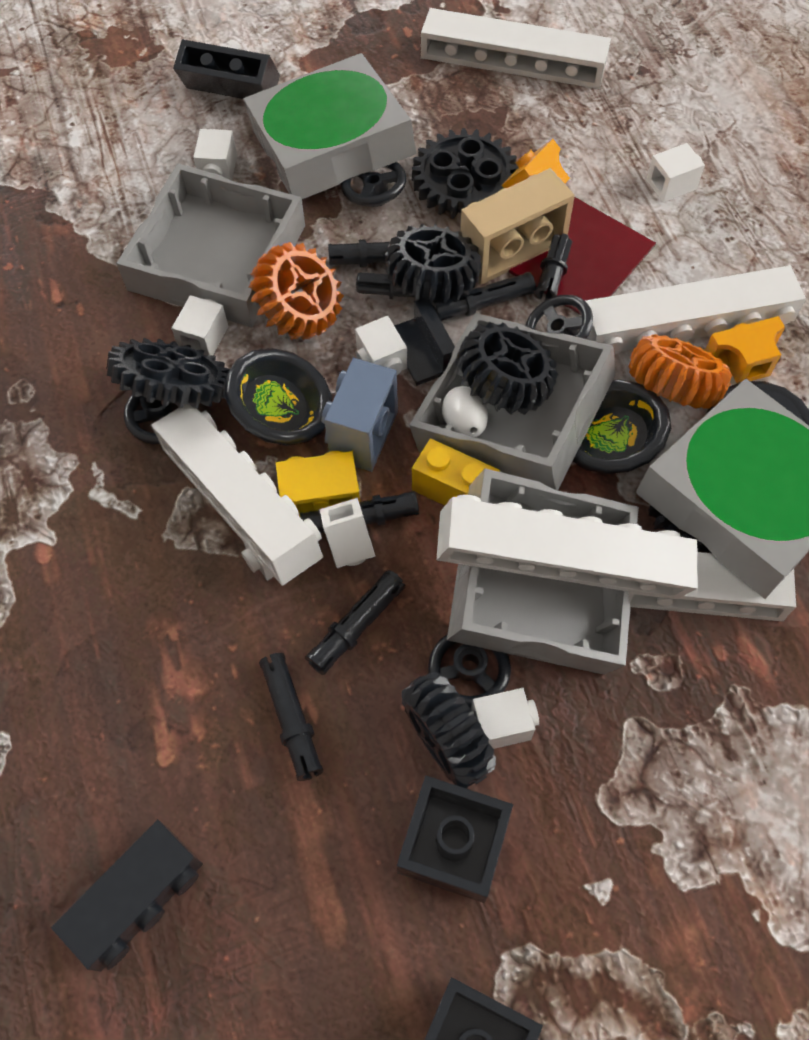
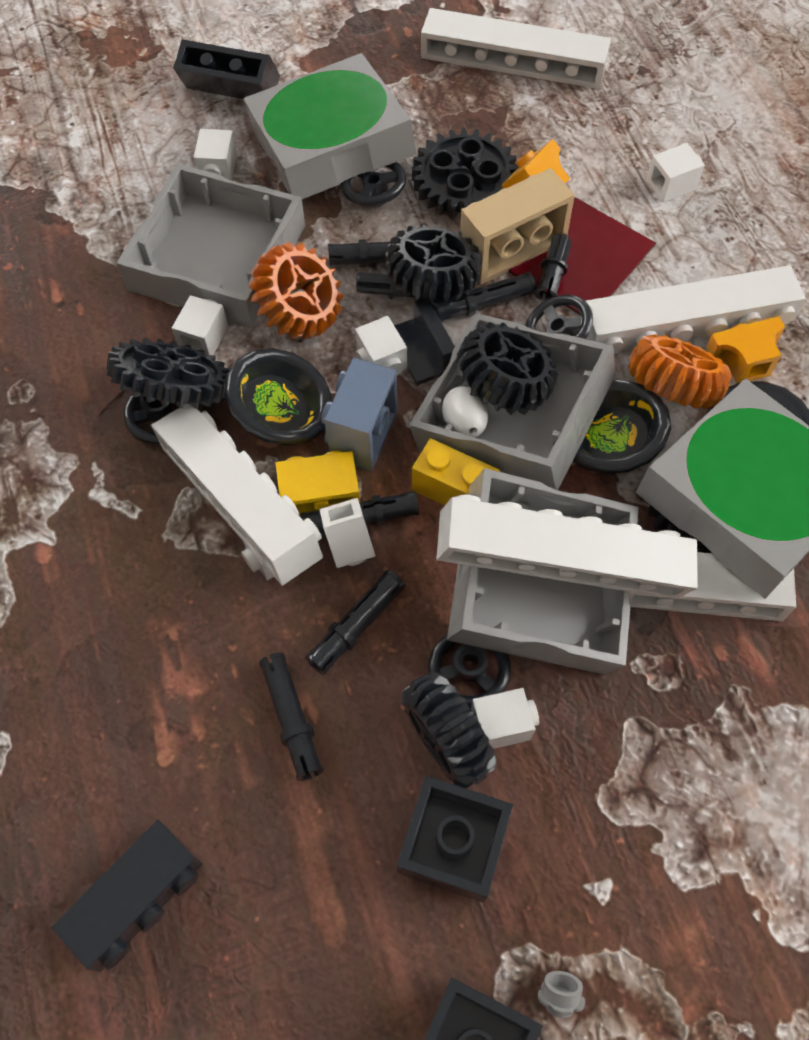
none -> light grey plate [538,971,585,1018]

